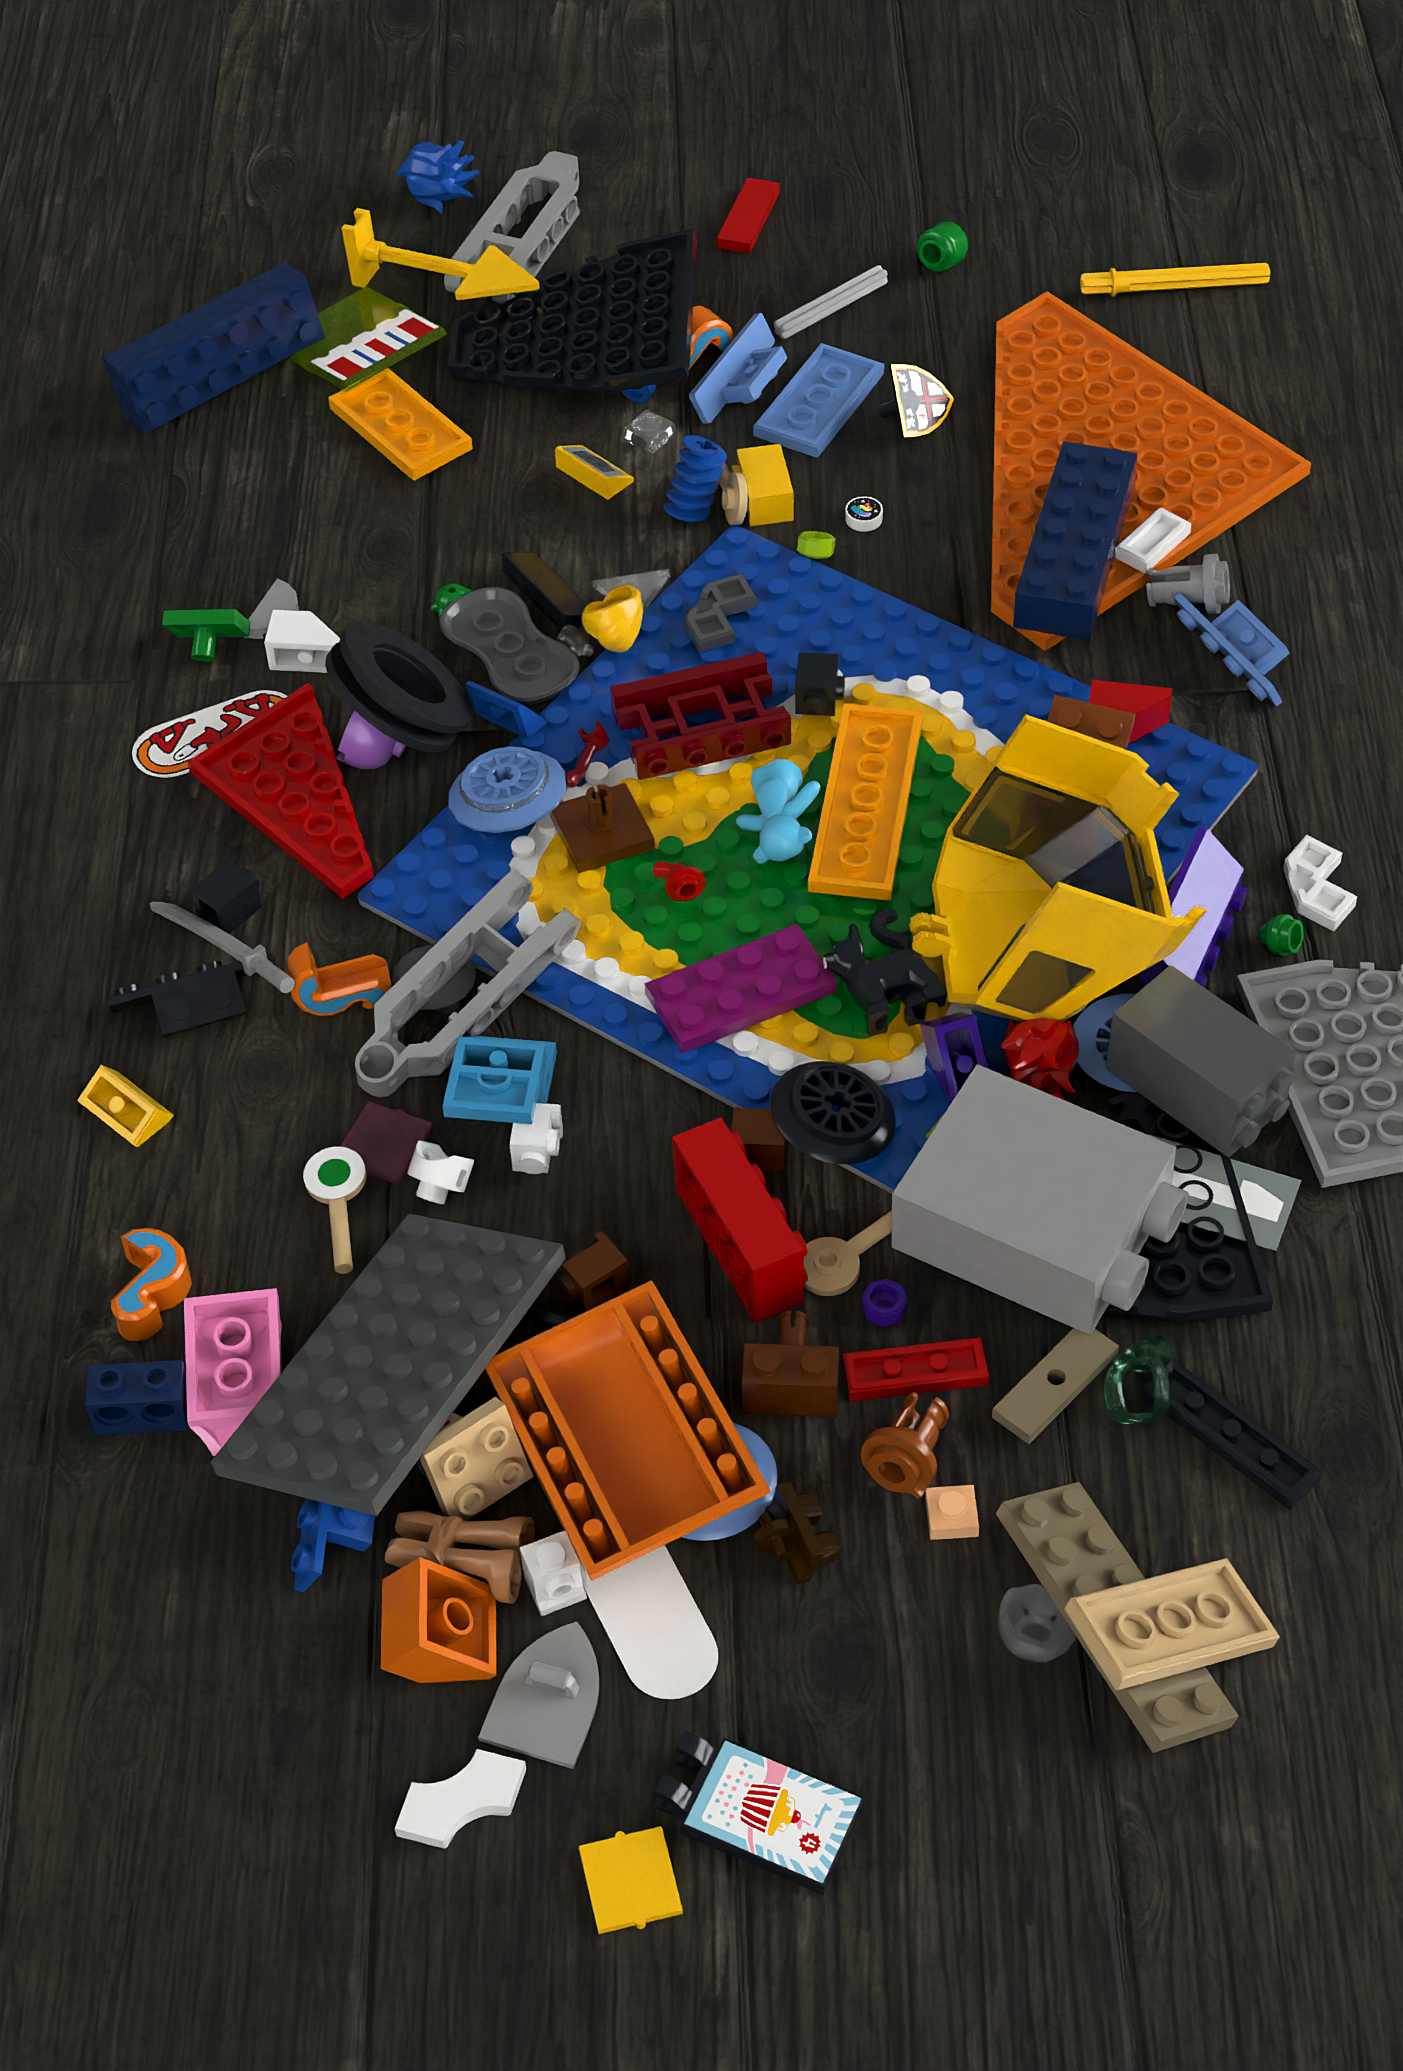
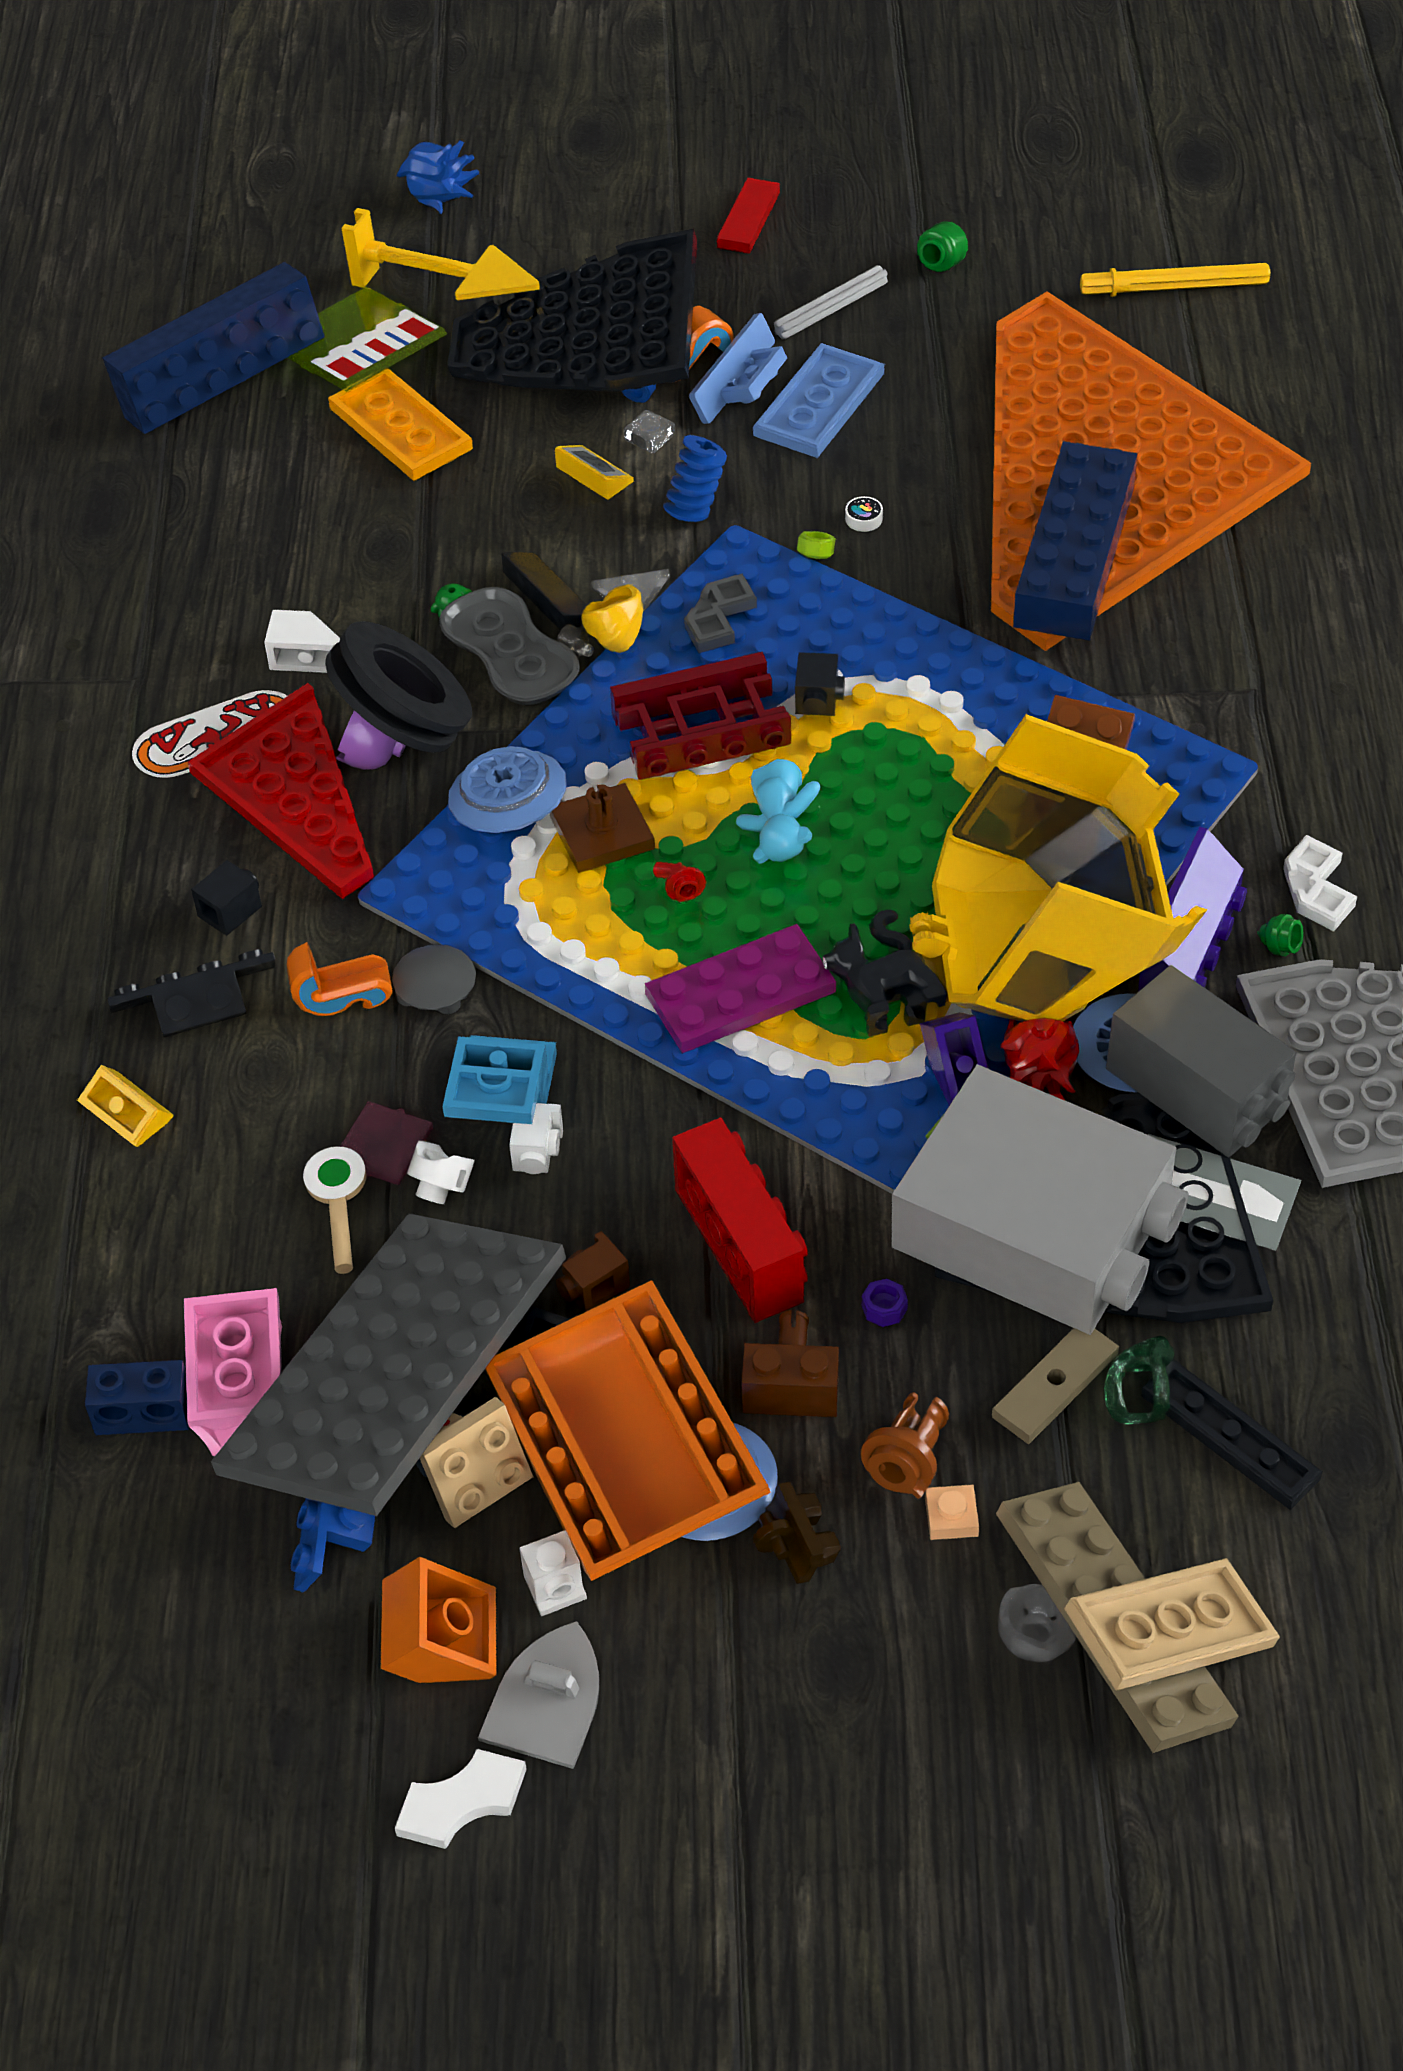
orange animal [111,1228,192,1341] -> none
light grey sword [150,902,295,993] -> none
green tile [162,609,250,662] -> none
light grey tile [244,578,299,639] -> none
light grey piece [355,870,581,1097] -> none
medium nougat piece [385,1510,535,1604] -> none
light grey piece [444,151,580,304] -> none
blue slope [466,681,547,739] -> none
dark red piece [566,721,609,788] -> none
yellow piece [579,1826,683,1934] -> none
white sticker [580,1545,718,1699] -> none
tile [654,1730,865,1895] -> none
tan piece [718,463,747,525] -> none
reddish brown brick [726,1108,787,1172] -> none
yellow brick [731,444,794,526] -> none
black piece [771,1061,896,1164] -> none
tan piece [804,1210,892,1296] -> none
light orange plate [808,703,923,901] -> none
red tile [842,1337,989,1402] -> none
shield [879,364,954,438] -> none
red slope [1089,680,1173,744] -> none
white tile [1114,507,1192,574] -> none
light grey piece [1146,553,1230,615] -> none
medium blue bracket [1174,592,1290,707] -> none

